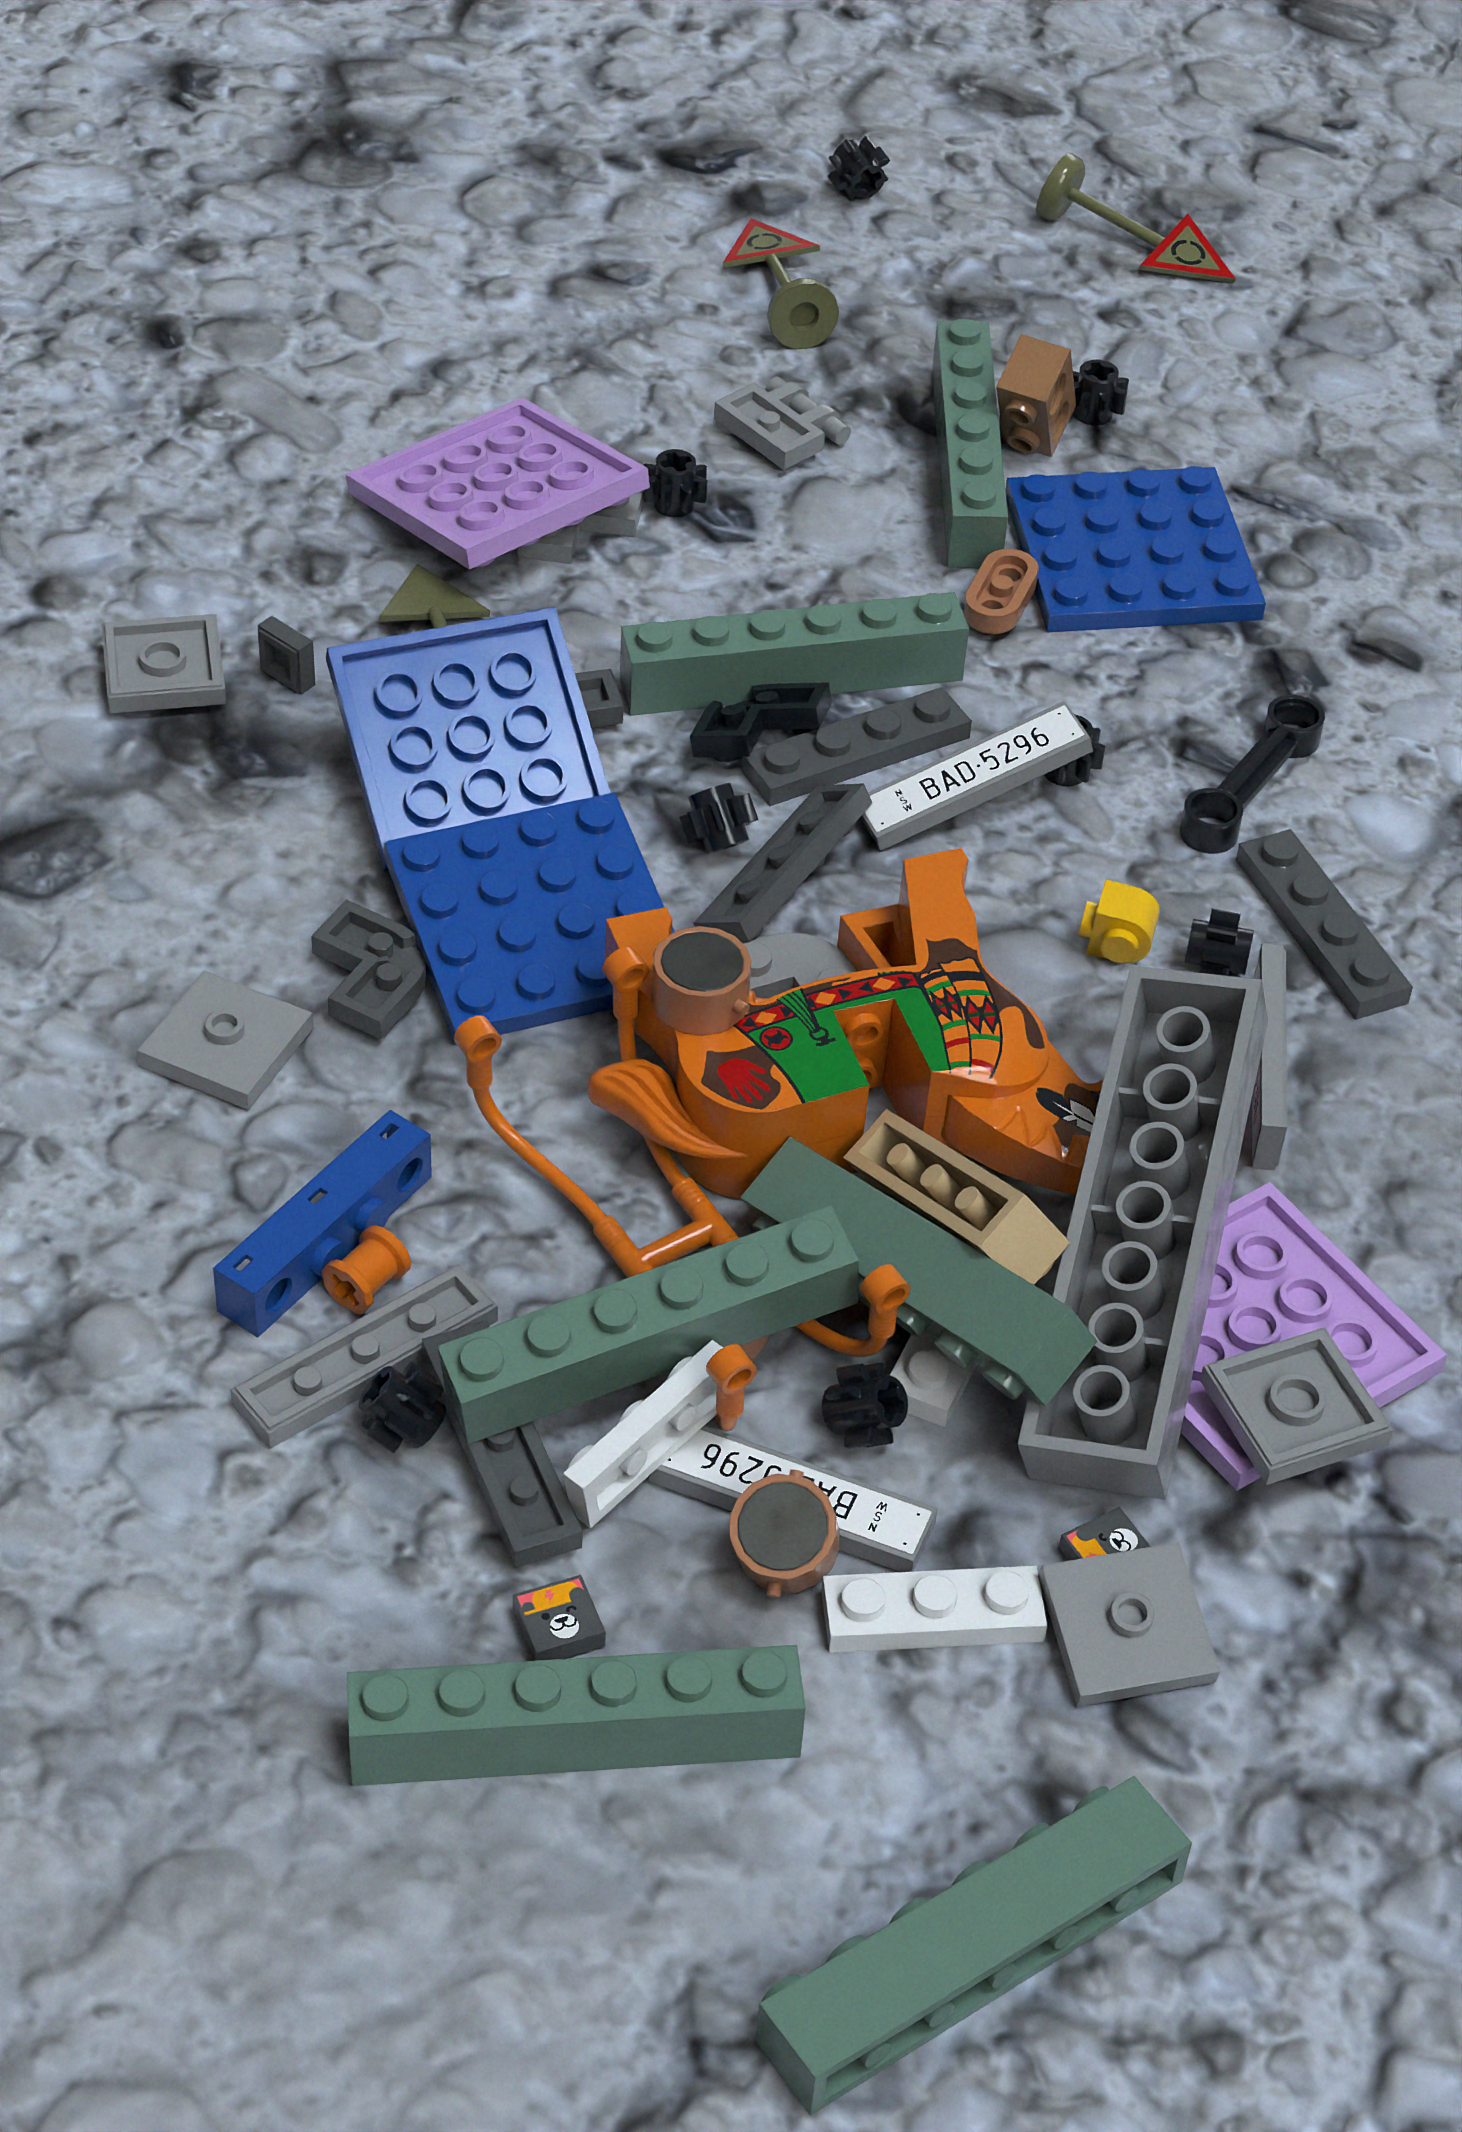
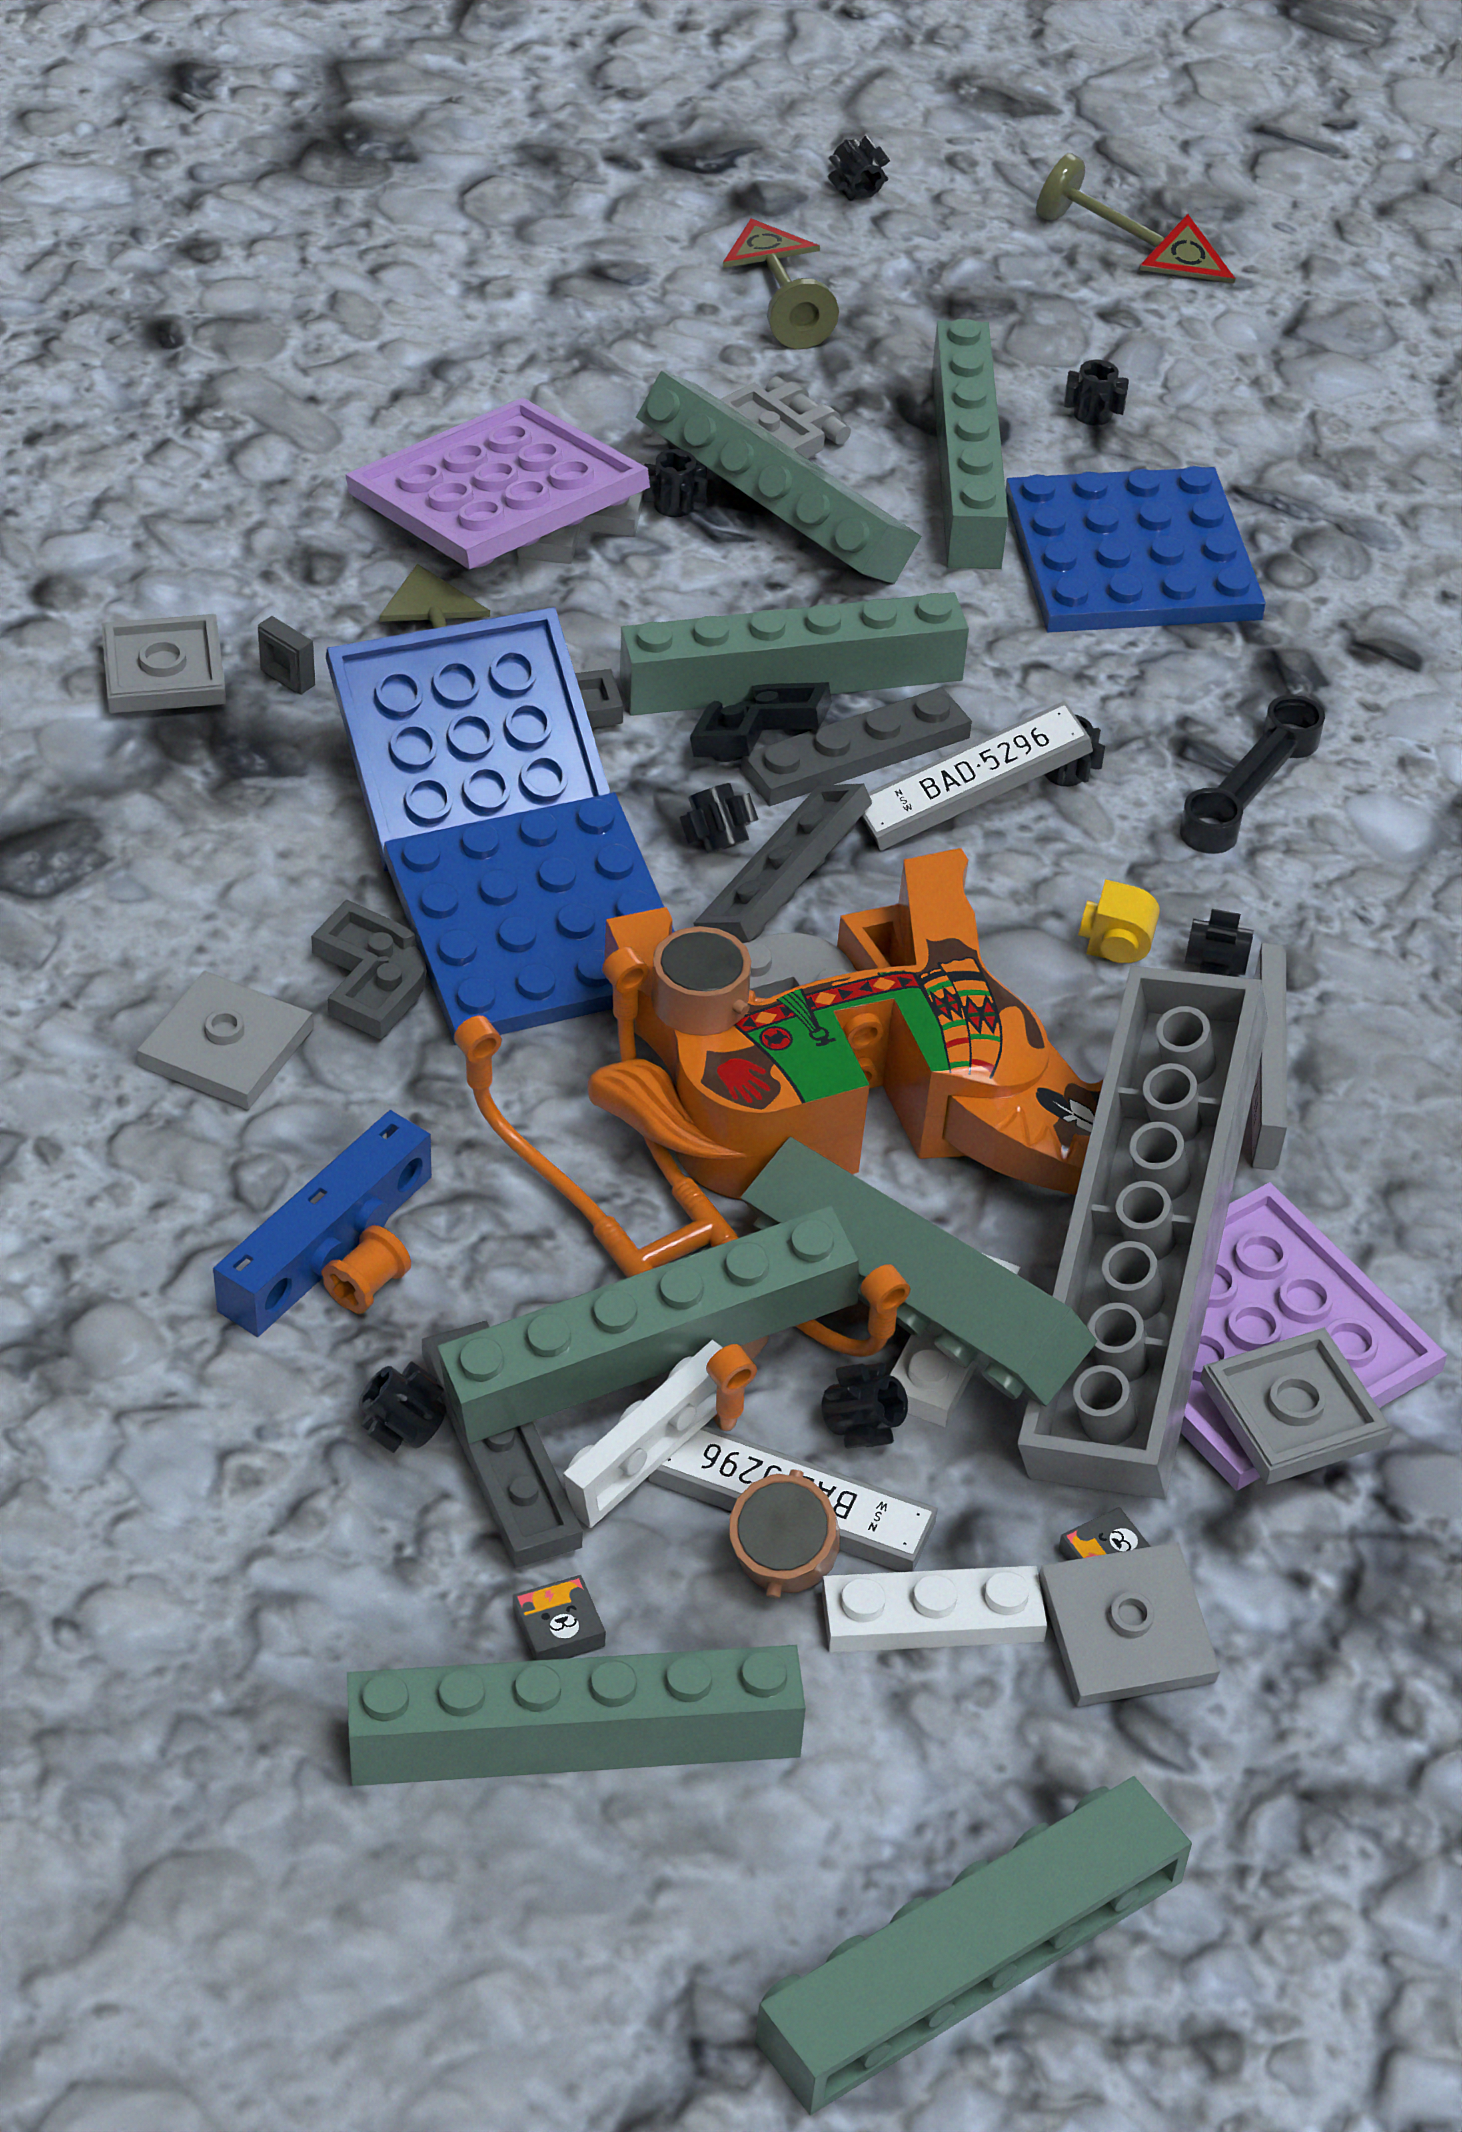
light grey tile [230,1264,498,1449] -> none
tan brick [843,1109,1071,1285] -> none
nougat plate [963,549,1039,635] -> none
medium nougat brick [996,334,1076,457] -> none
dark grey plate [1236,829,1413,1020] -> none
none -> sand green brick [636,370,922,584]

